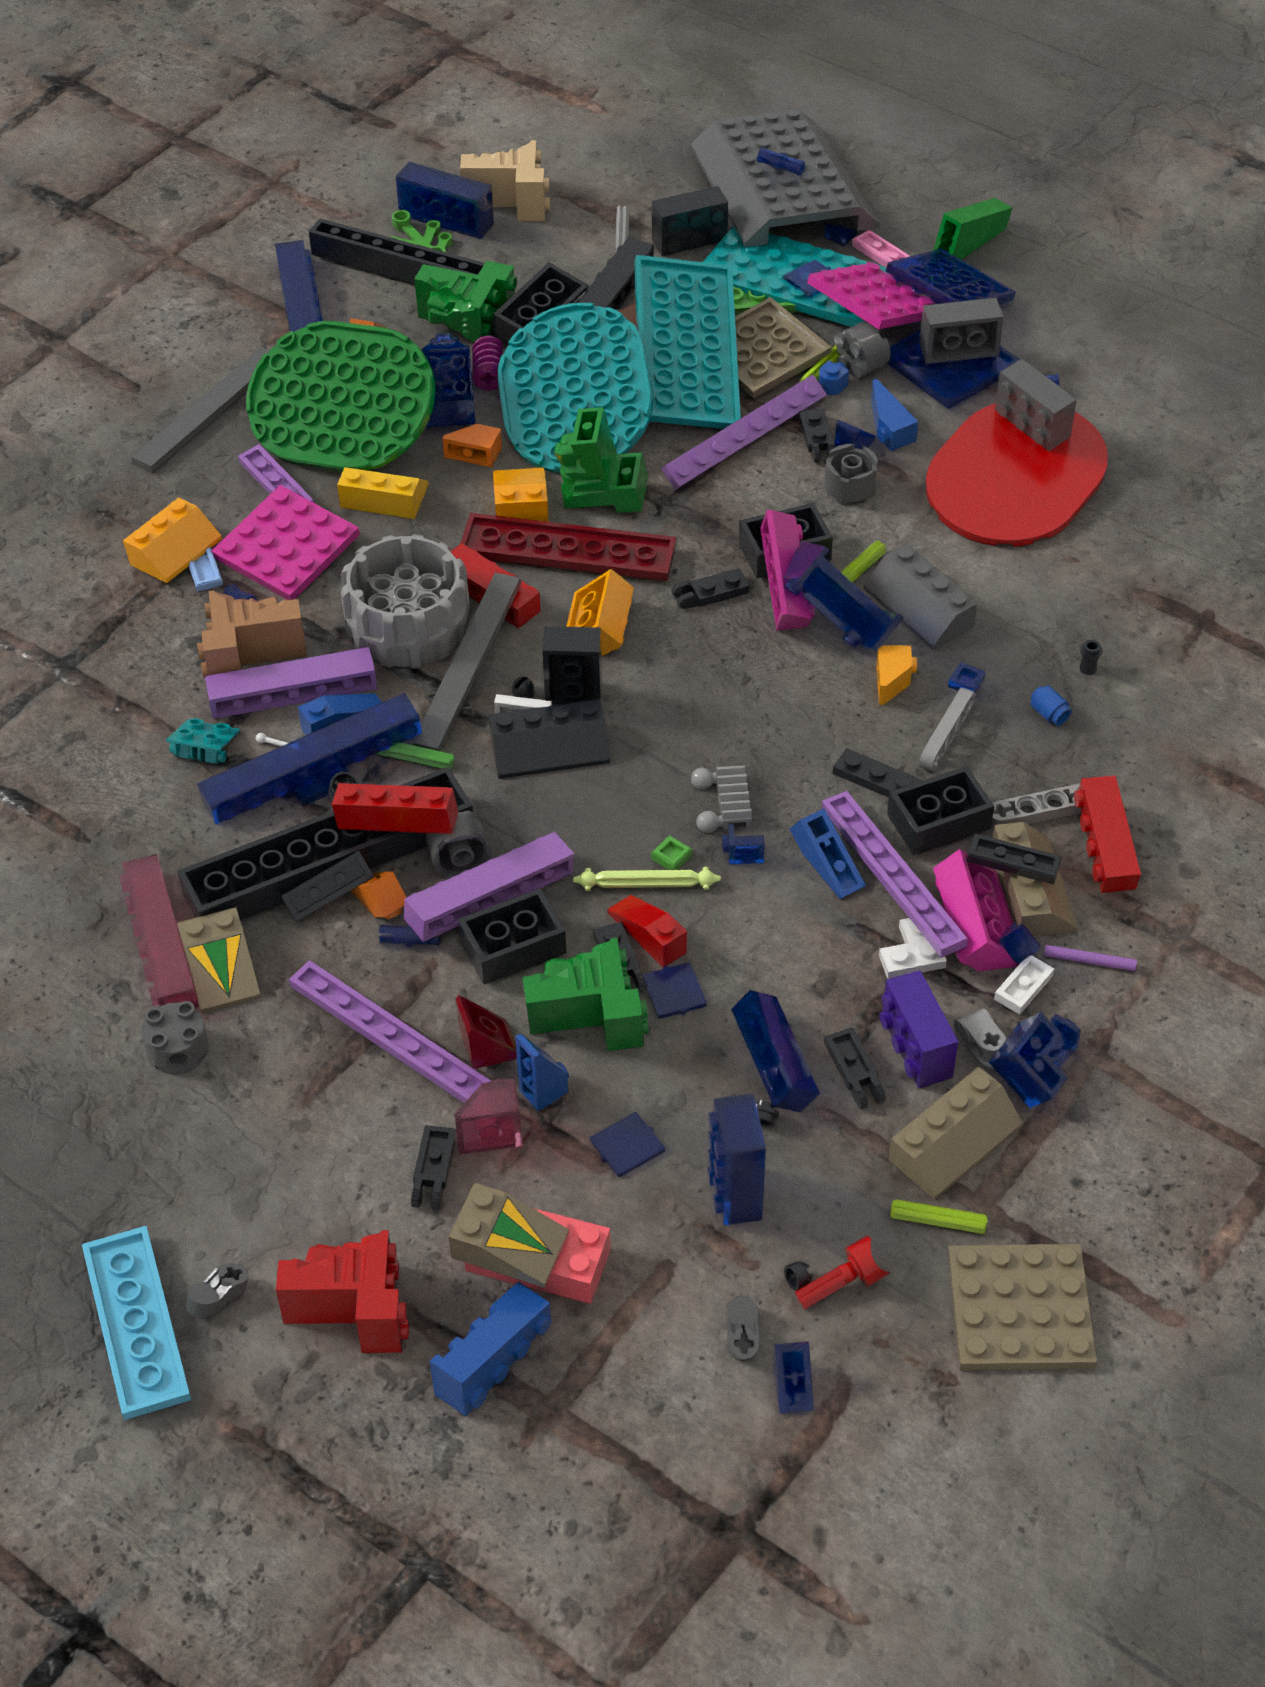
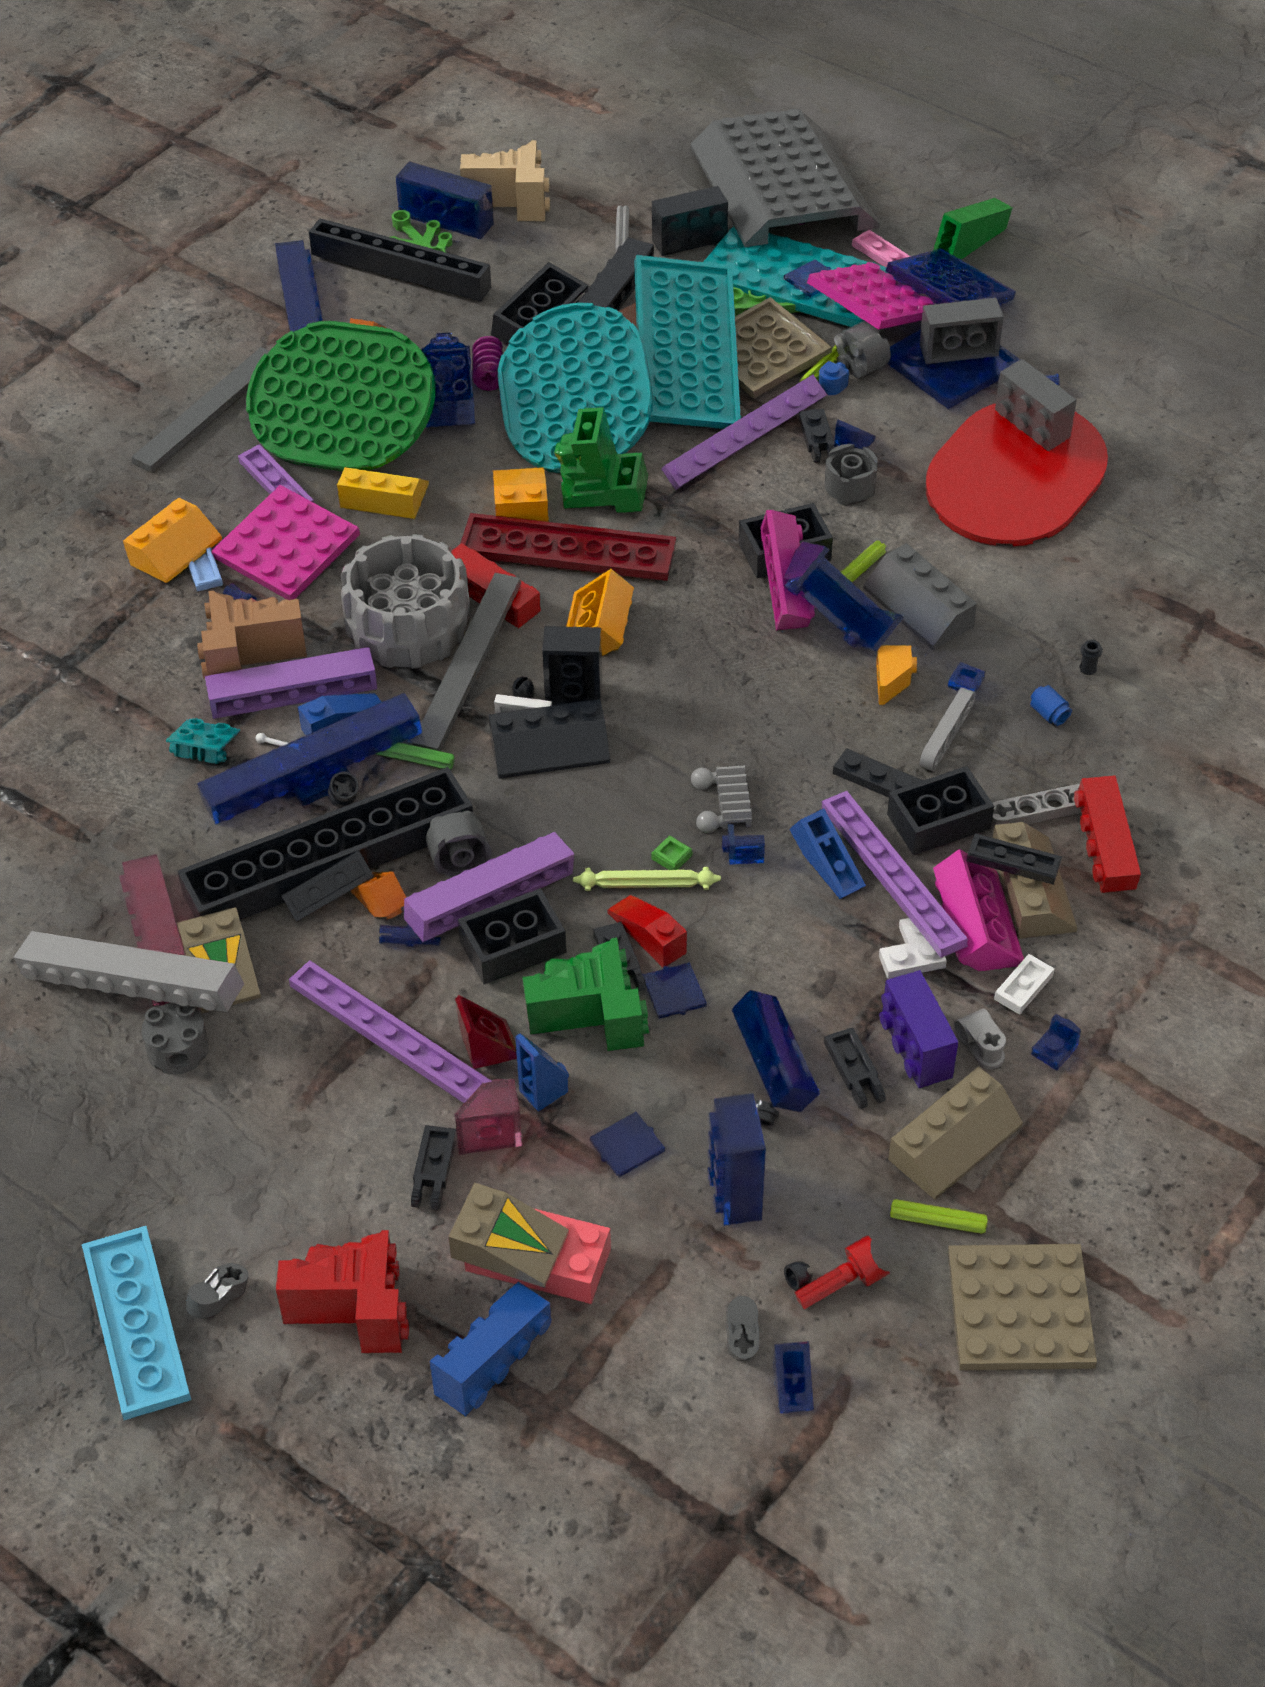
red brick [332,783,459,834] -> none
green brick [415,261,517,343] -> none
orange slope [442,424,502,468] -> none
black hinge [671,568,750,609] -> none
clear blue pin [757,147,805,176] -> none
clear blue slope [825,223,857,246] -> none
blue slope [871,379,918,451] -> none
clear blue brick [988,1012,1068,1108] -> none
clear blue bracket [998,922,1041,964] -> none
medium lavender bar [1044,945,1137,972] -> none
none -> light grey brick [13,931,244,1012]

